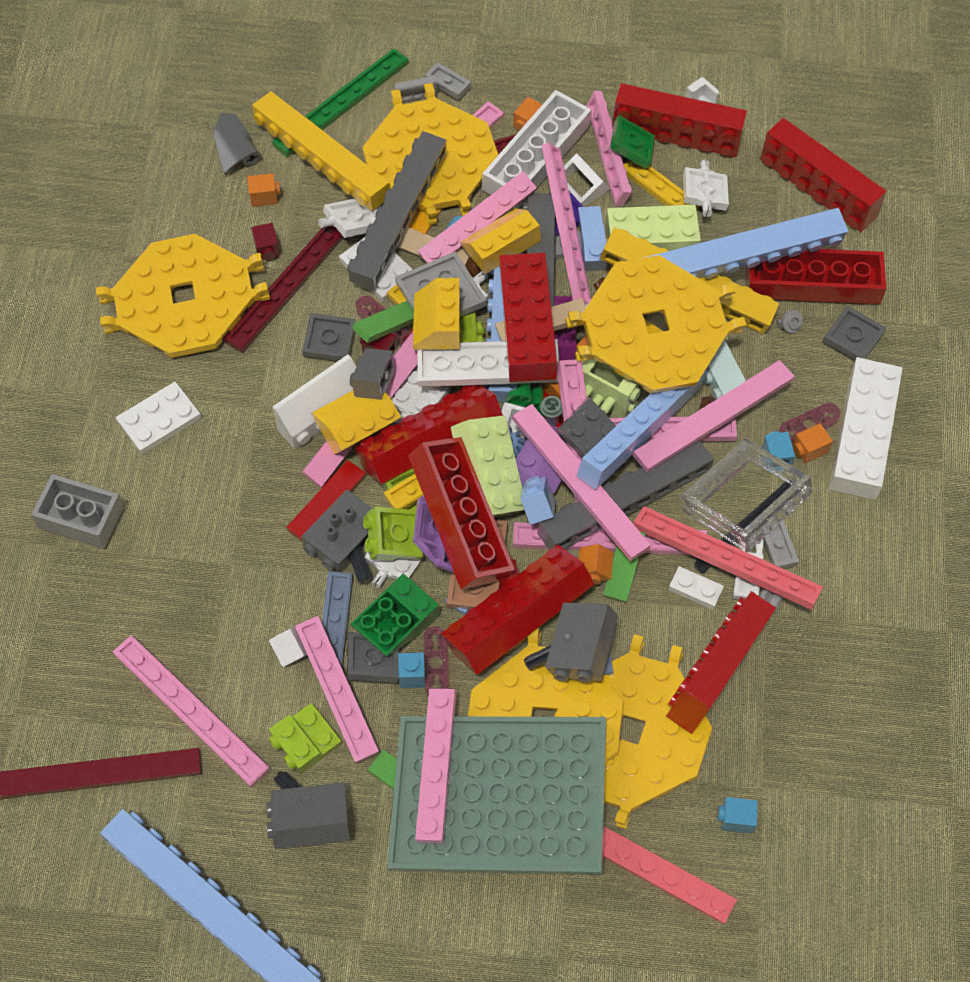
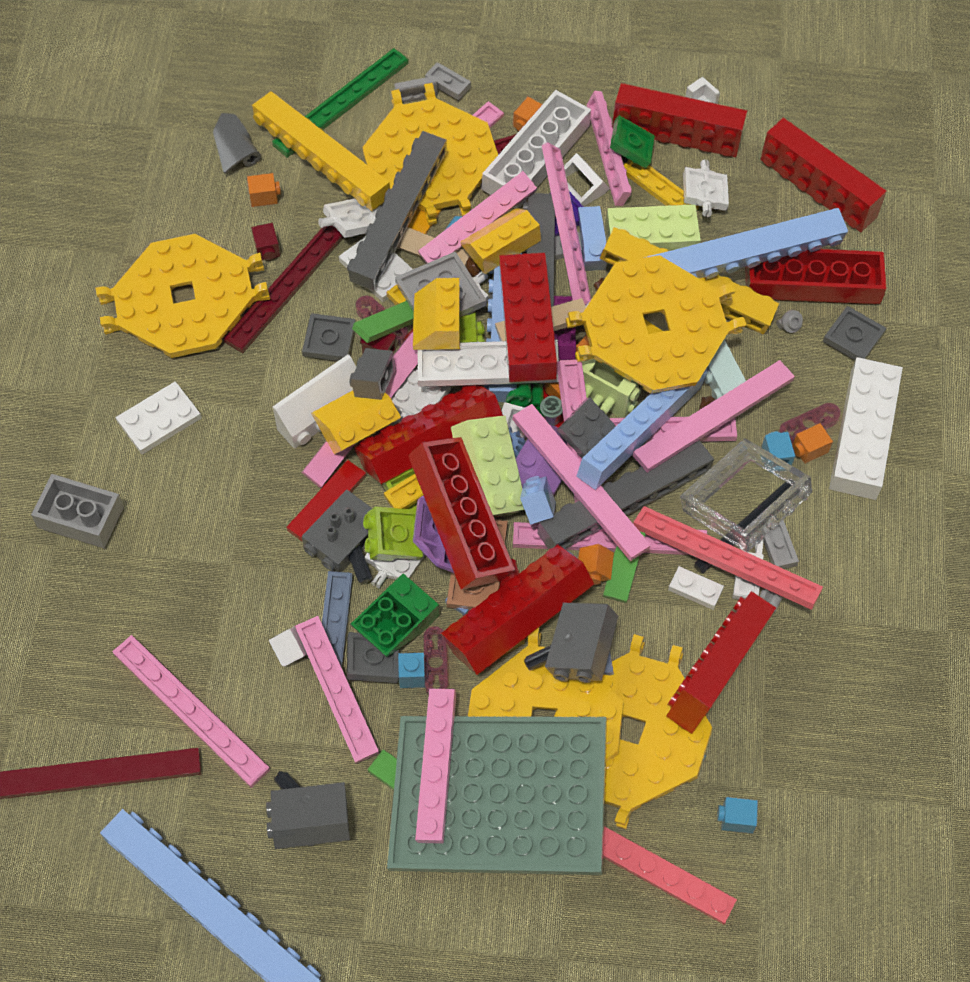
lime plate [268,703,342,775] -> none

